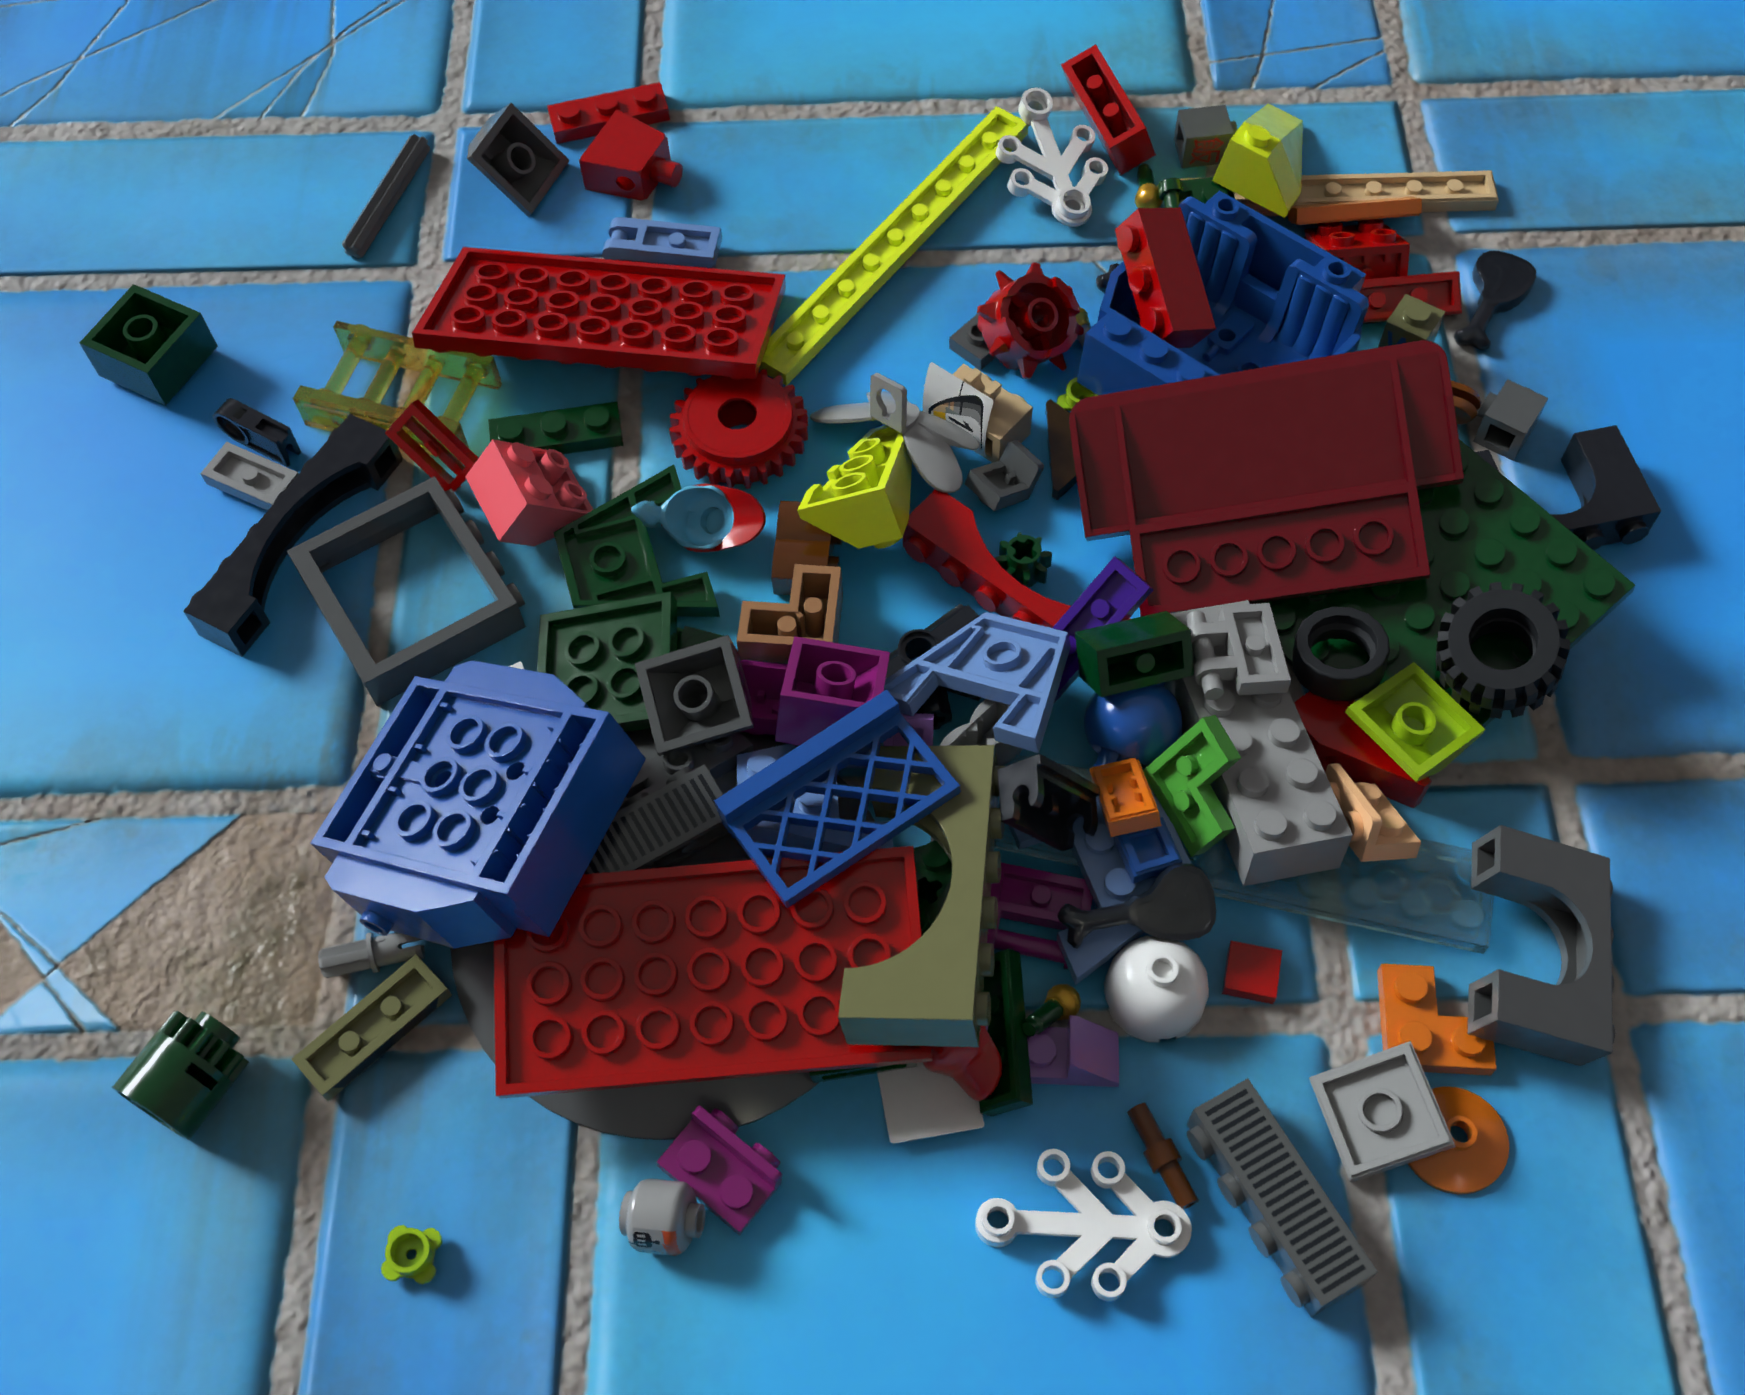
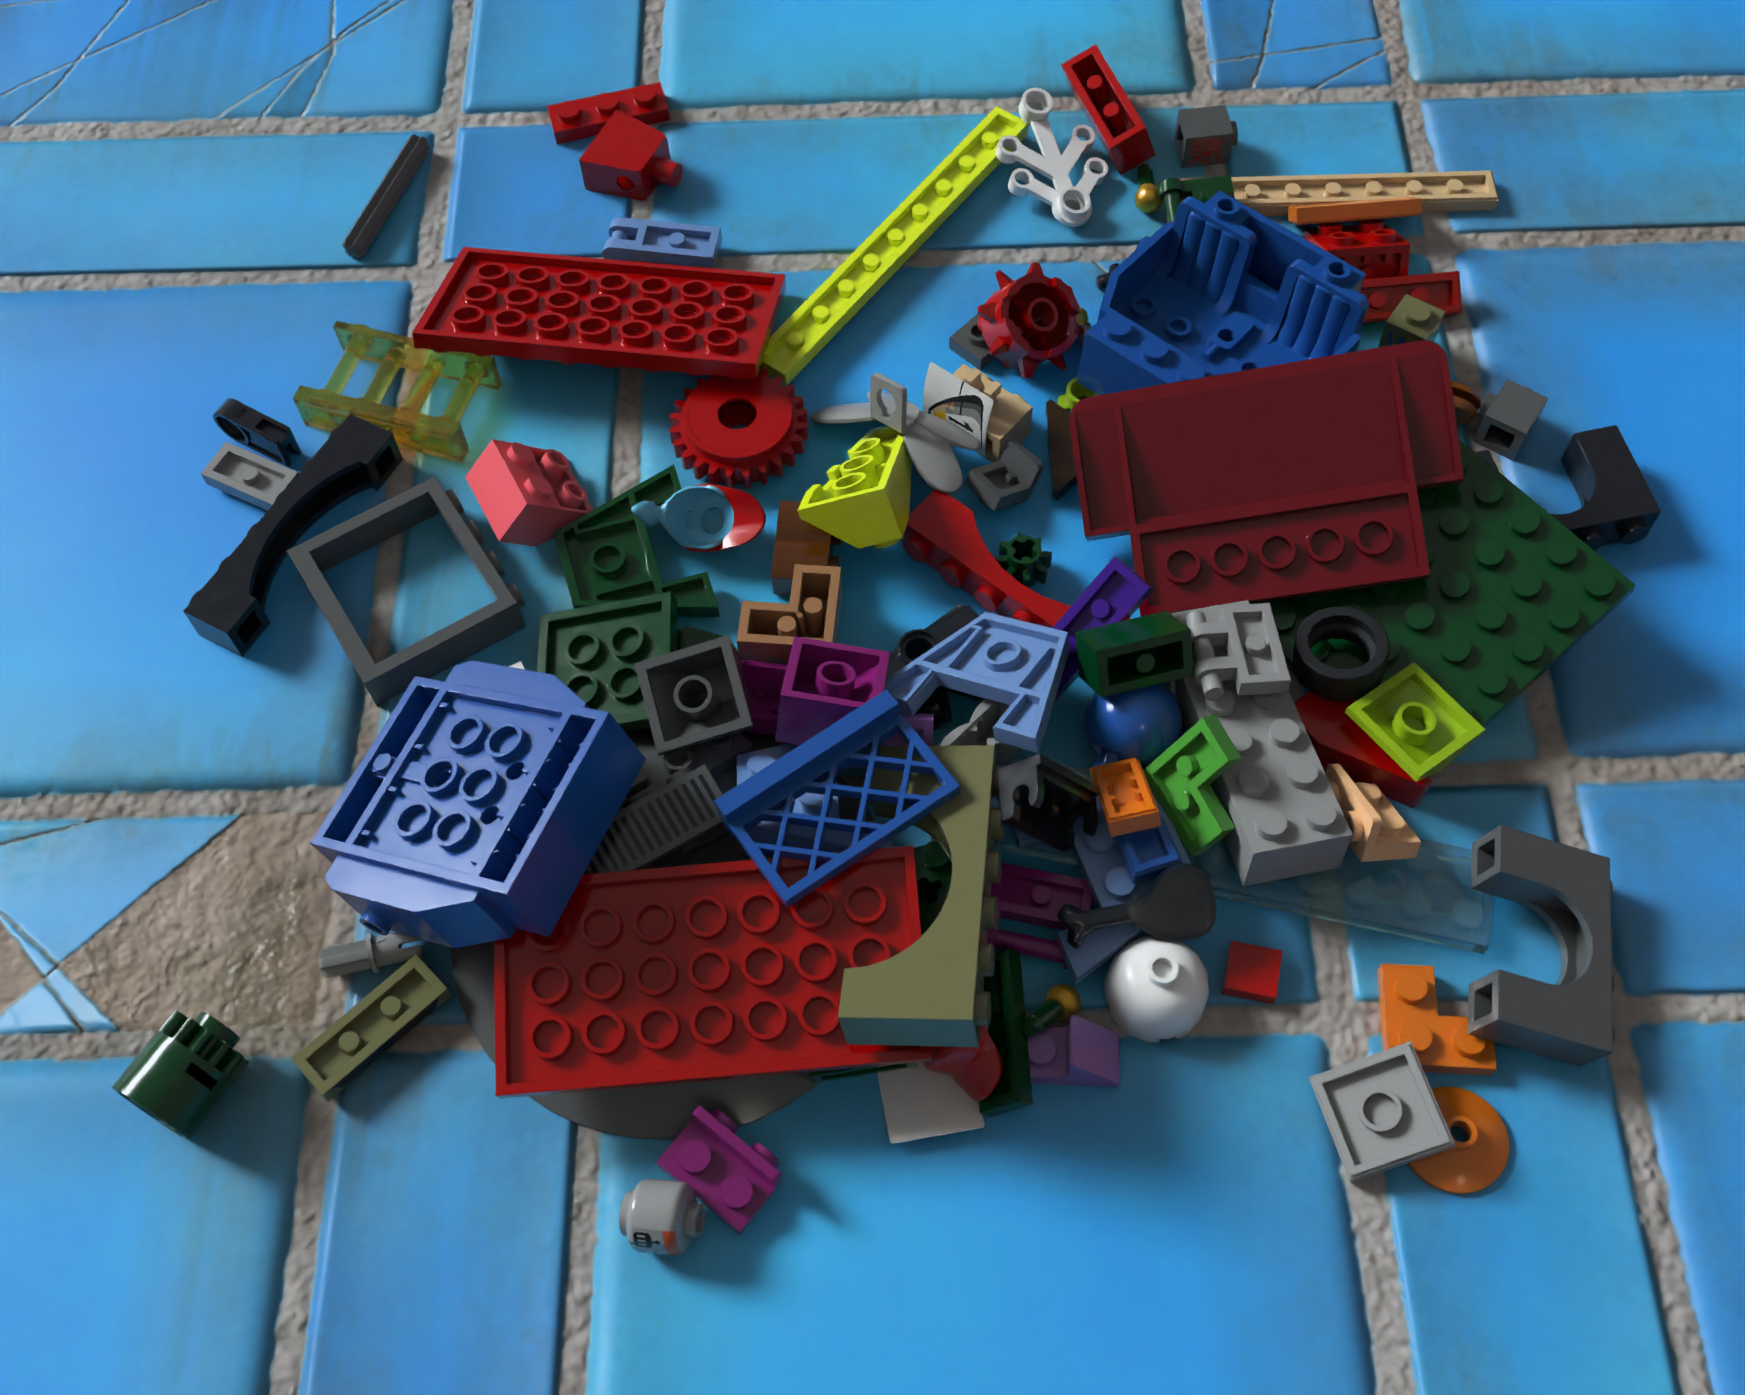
dark green brick [79,284,218,406] -> none
lime plate [381,1225,442,1284] -> none
red tile [385,399,478,492] -> none
dark grey slope [467,103,570,216] -> none
dark green plate [488,401,624,454] -> none
white plant [975,1149,1192,1301] -> none
red brick [1115,208,1216,348] -> none
reddish brown bar [1127,1103,1199,1210] -> none
dark grey brick [1187,1078,1378,1318] -> none
neon yellow wedge [1212,103,1303,218] -> none
black tyre [1435,582,1570,719] -> none
black piece [1454,251,1536,350] -> none

